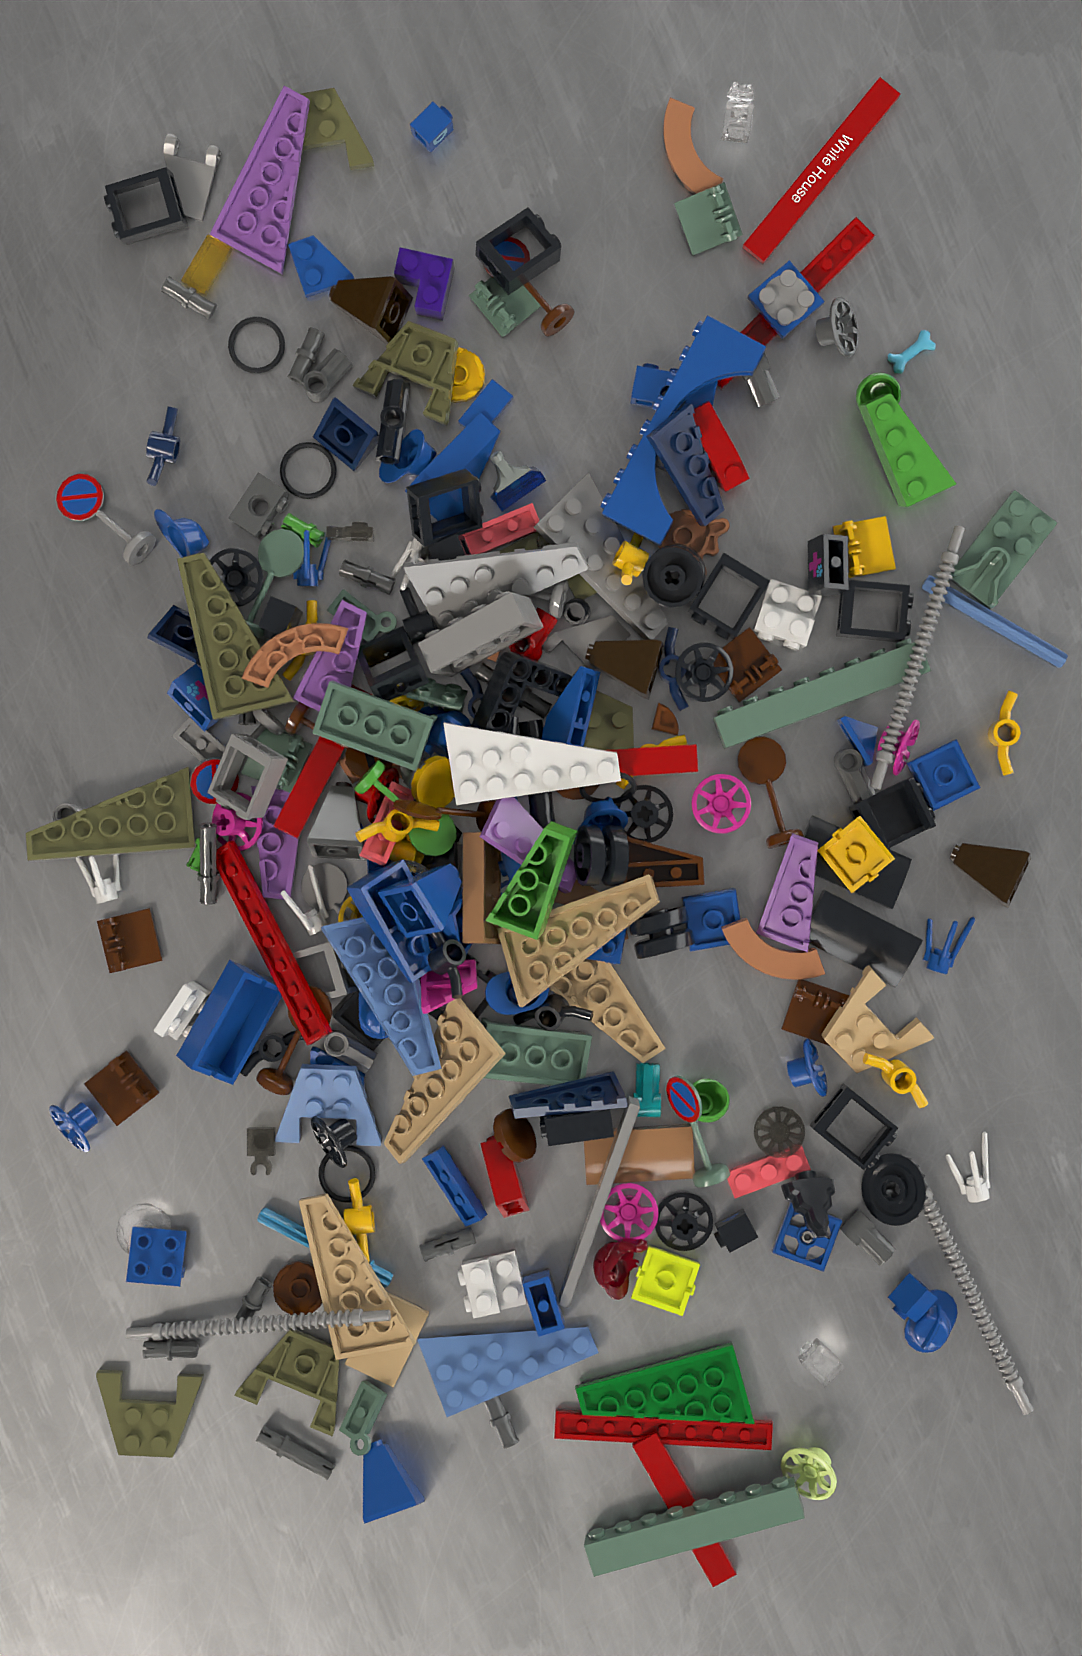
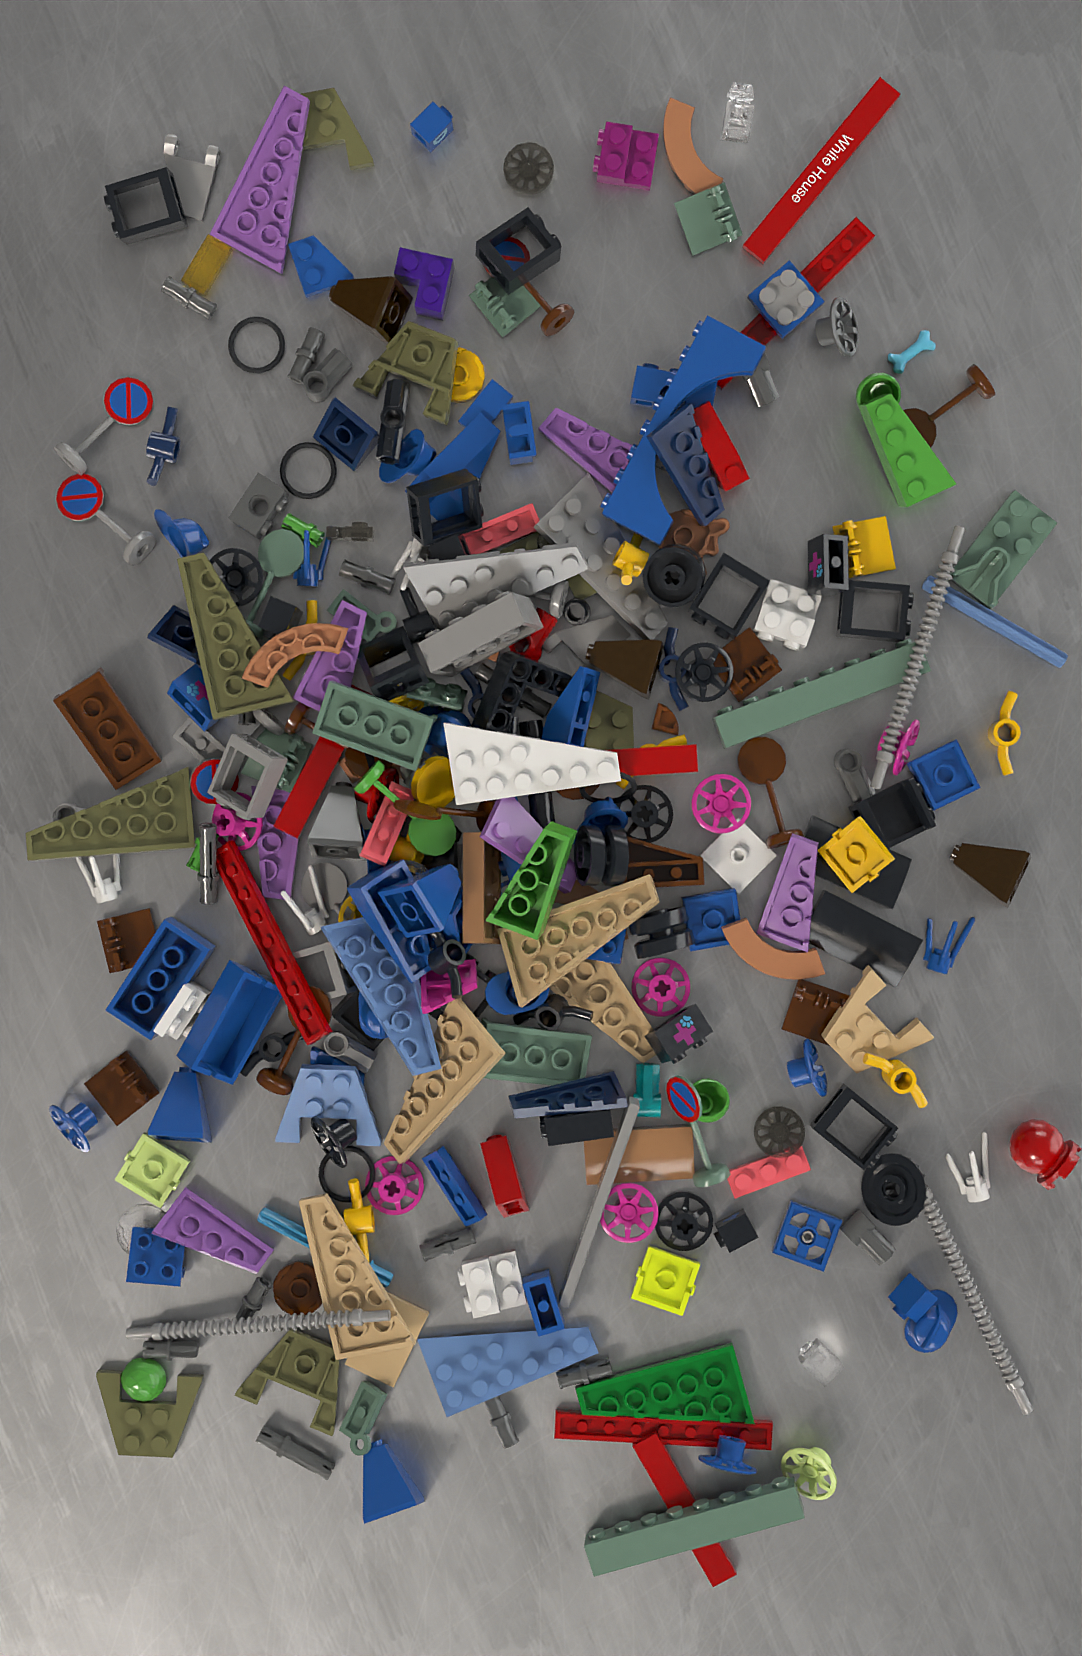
clear smoke plate [247,1127,276,1175] -> none
yellow piece [355,809,440,842] -> none
piece [490,451,546,512] -> none
reddish brown tile [493,1108,537,1163] -> none
dark red piece [593,1237,648,1300] -> none
black rock [781,1170,835,1238] -> none
blue slope [836,716,878,767] -> none
none -> reddish brown plate [53,667,162,790]
none -> piece [54,377,153,476]
none -> blue brick [106,917,217,1040]
none -> yellowish green plate [115,1132,191,1208]
none -> bright green piece [121,1358,166,1402]
none -> blue slope [148,1067,212,1143]
none -> medium lavender wing [152,1187,273,1274]
none -> dark pink wheel [365,1156,424,1215]
none -> blue window [502,401,537,465]
none -> clear smoke wheel [503,142,554,195]
none -> medium lavender wing [538,408,632,493]
none -> dark grey pin [556,1358,613,1389]
none -> magenta plate [593,121,659,191]
none -> dark pink wheel [631,958,690,1017]
none -> black brick [645,1004,713,1064]
none -> blue wheel [698,1435,757,1475]
none -> white plate [700,817,777,894]
none -> reddish brown piece [903,364,996,448]
none -> red tile [1009,1119,1082,1190]

